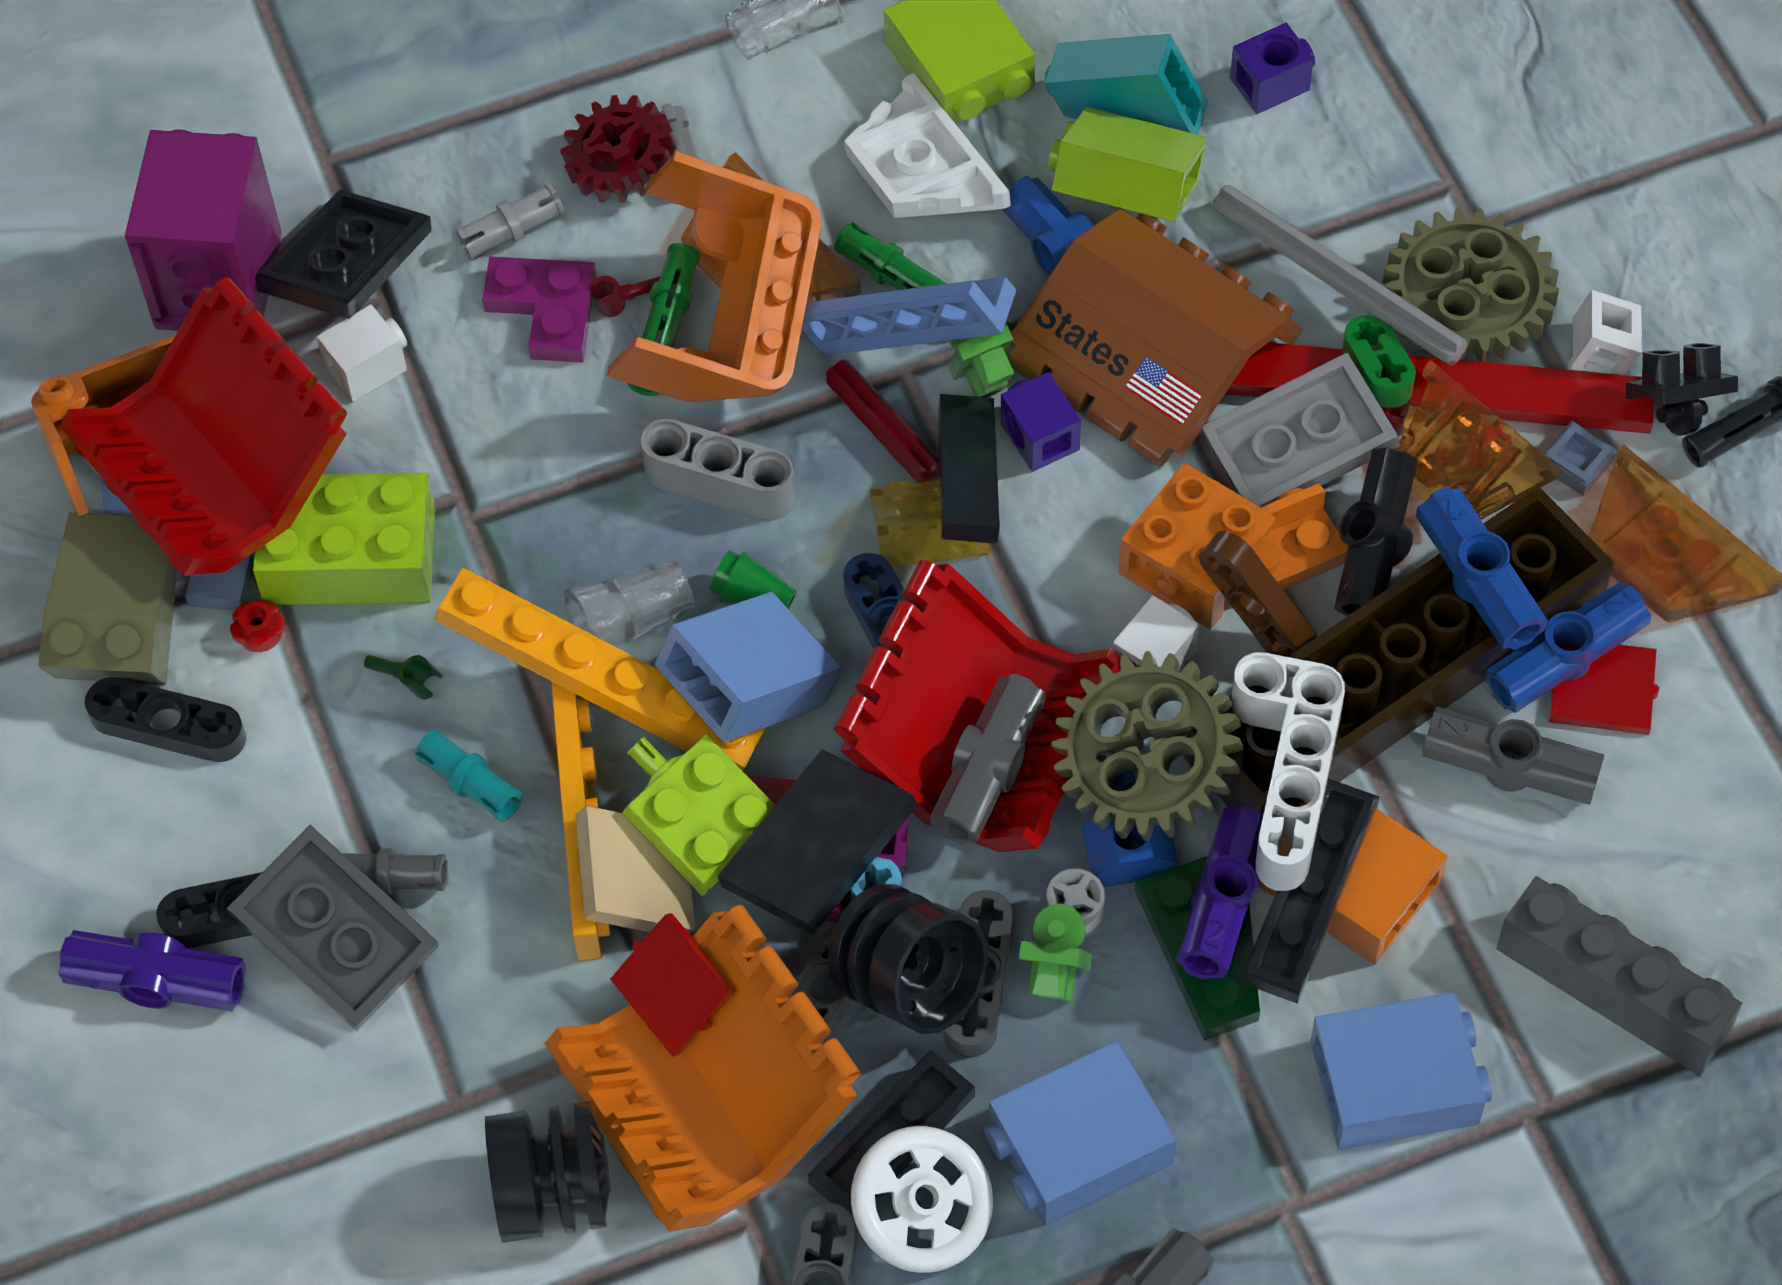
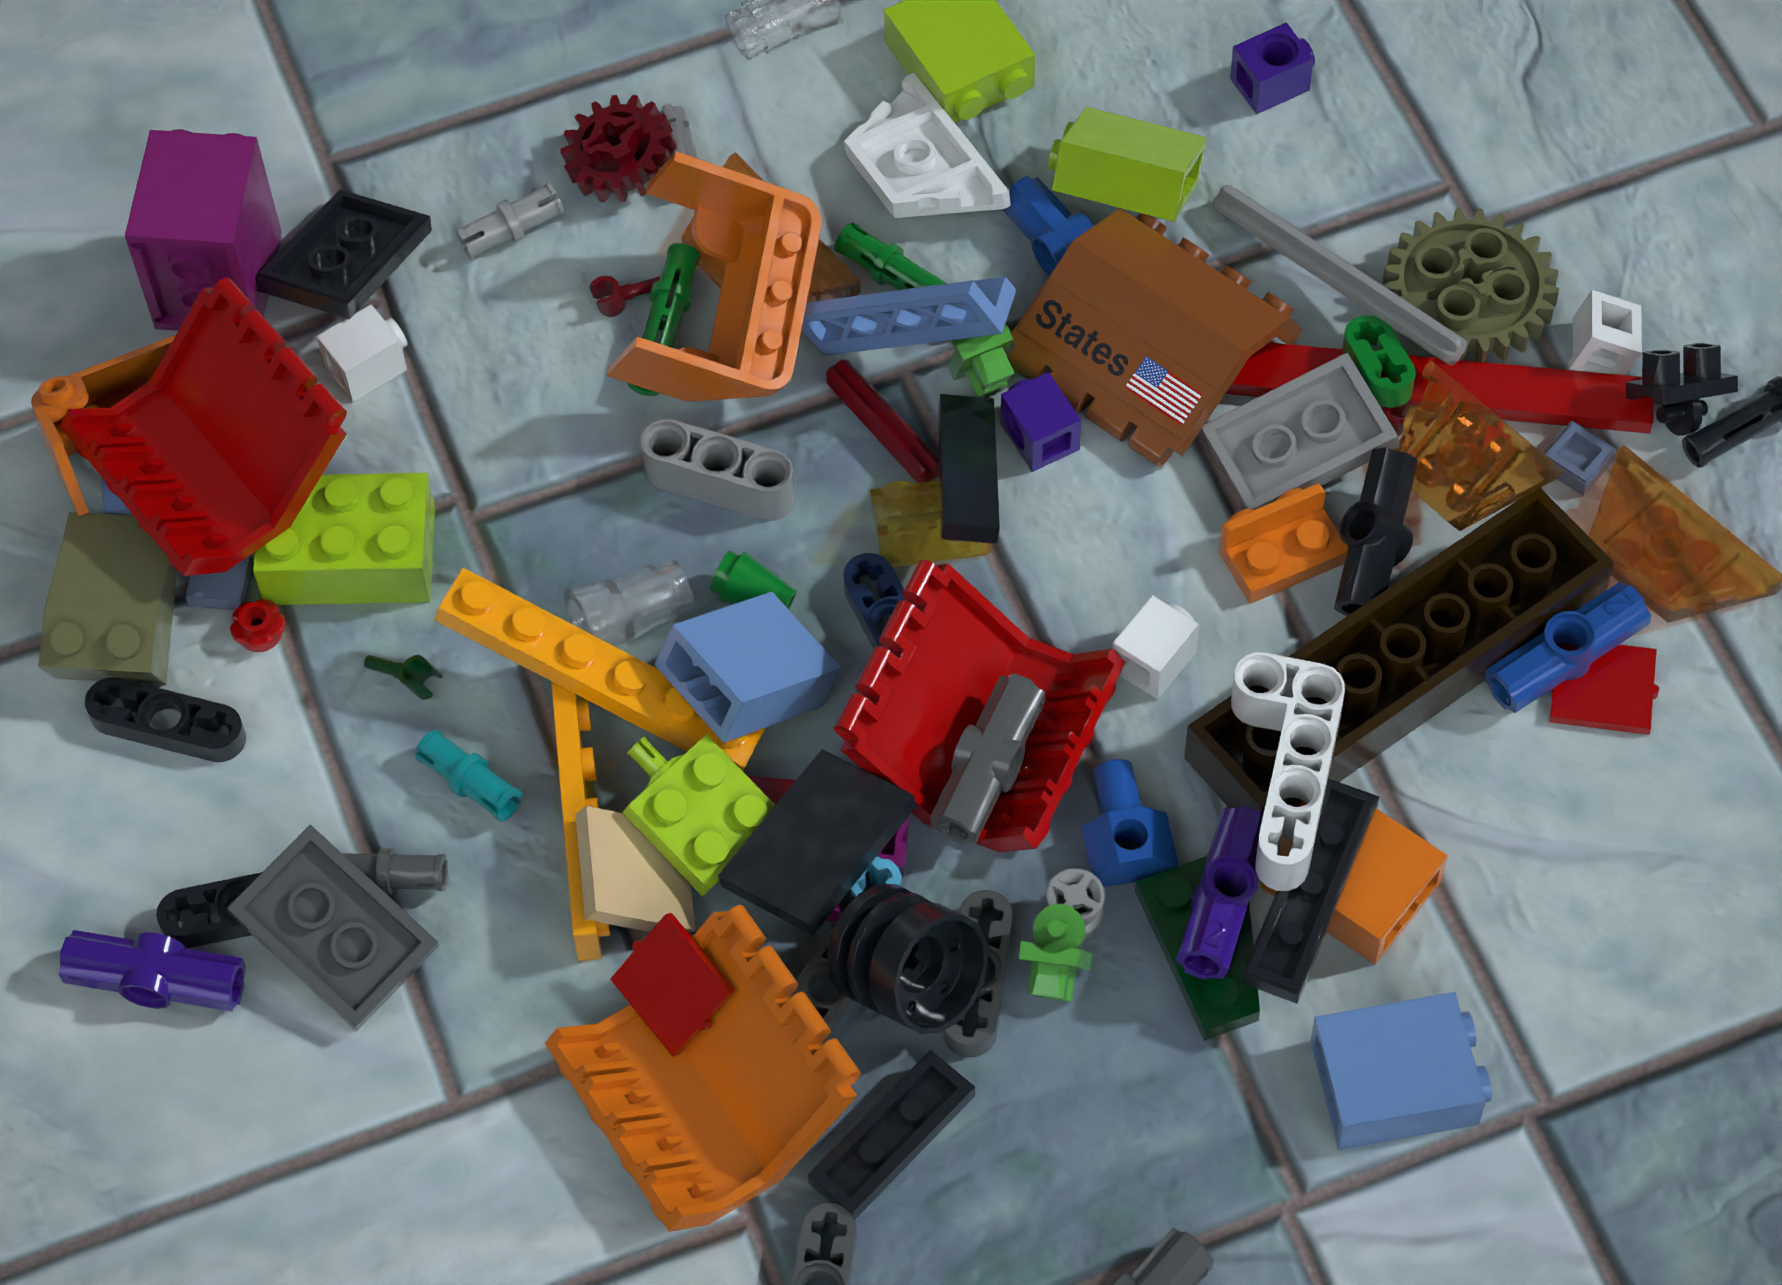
magenta plate [482,256,596,363] -> none
black wheel [485,1101,611,1243] -> none
white plate [851,1126,993,1273] -> none
medium blue brick [984,1040,1176,1226] -> none
teal slope [1045,34,1208,135] -> none
olive gear [1052,651,1244,841] -> none
orange bracket [1118,464,1275,630] -> none
reddish brown beam [1199,531,1317,657] -> none
blue piece [1416,486,1548,651] -> none
dark grey piece [1422,706,1605,805] -> none
dark grey brick [1496,876,1743,1076] -> none

